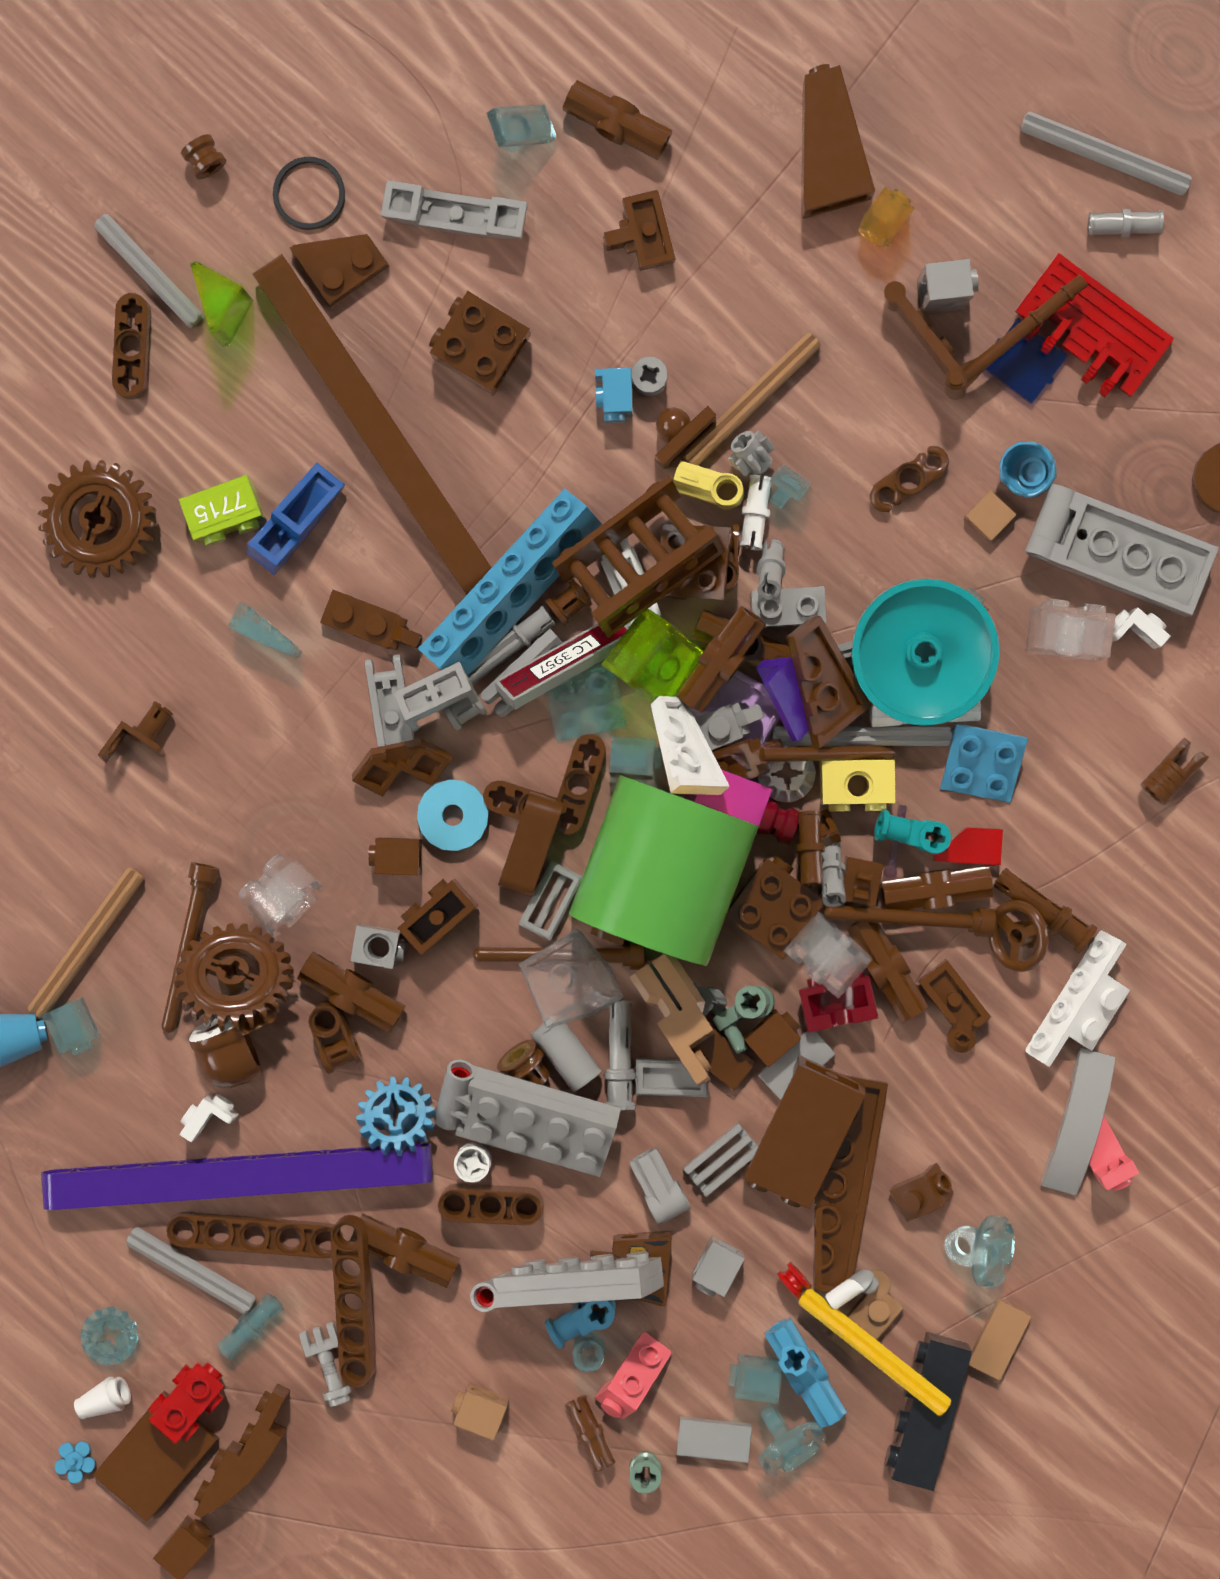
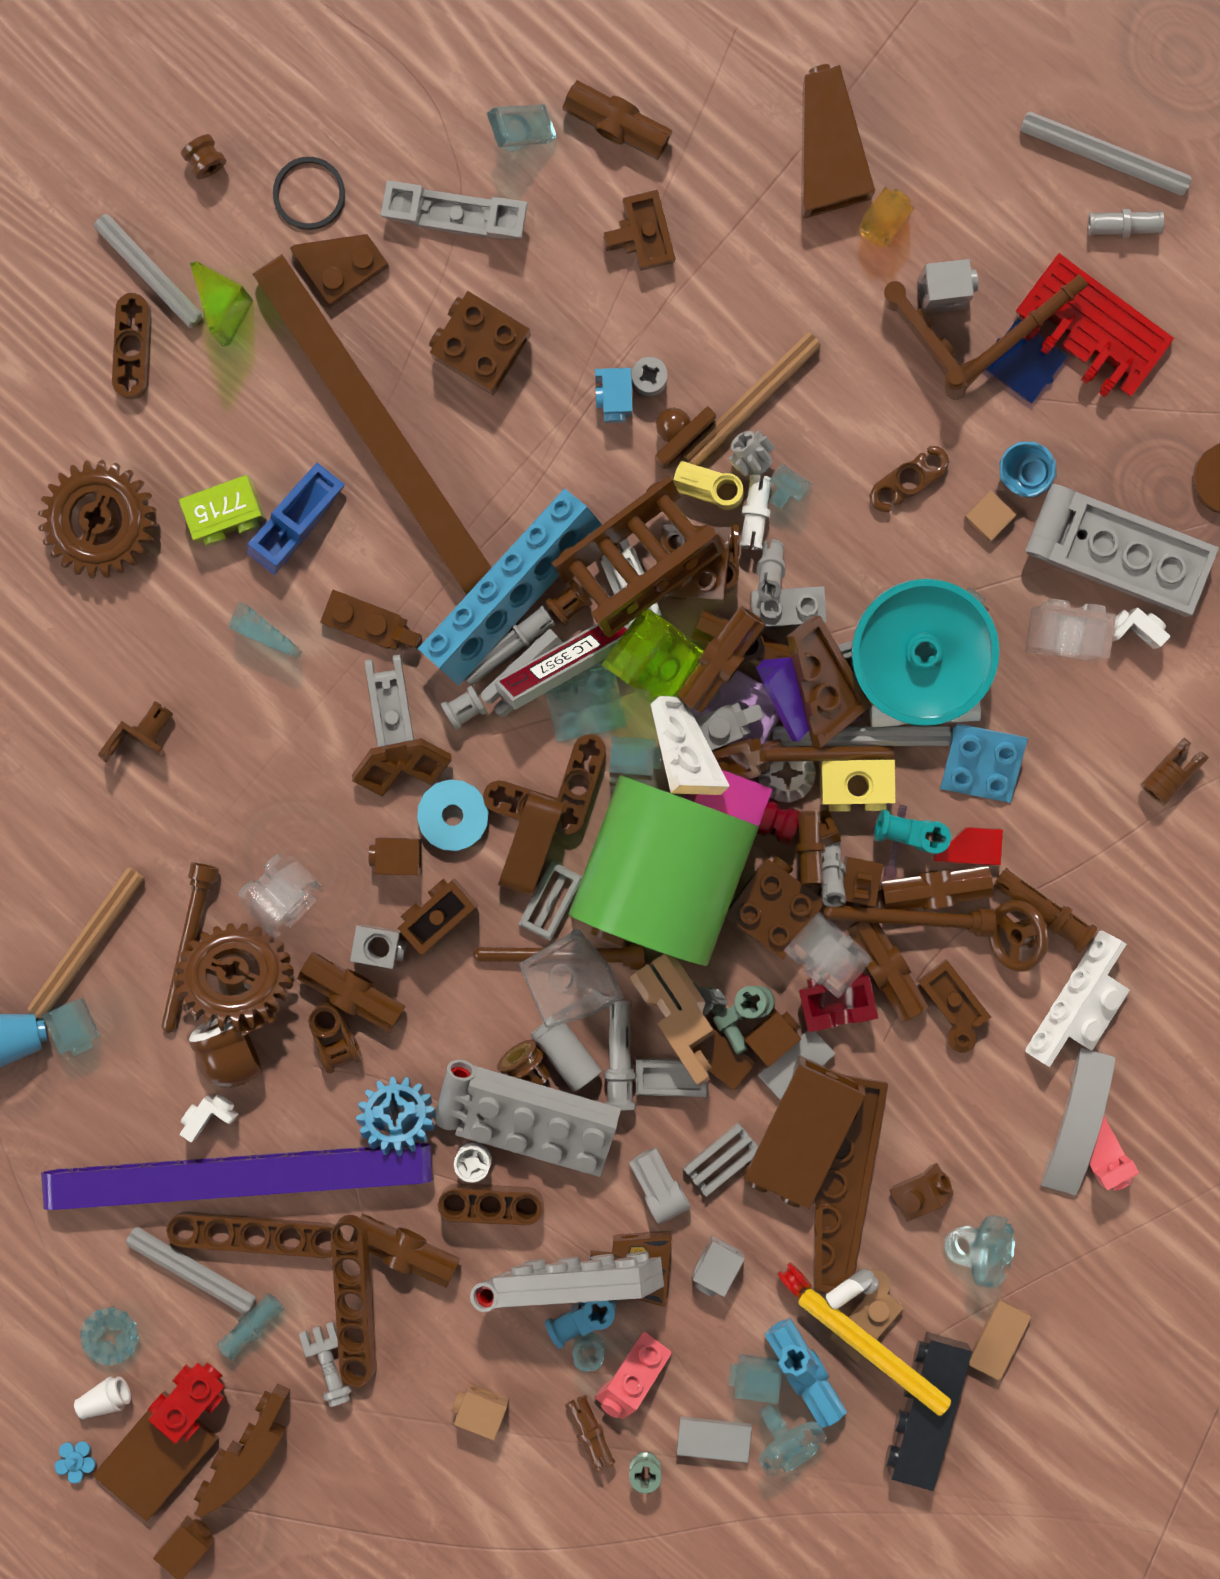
light grey hinge [394,662,479,732] -> none

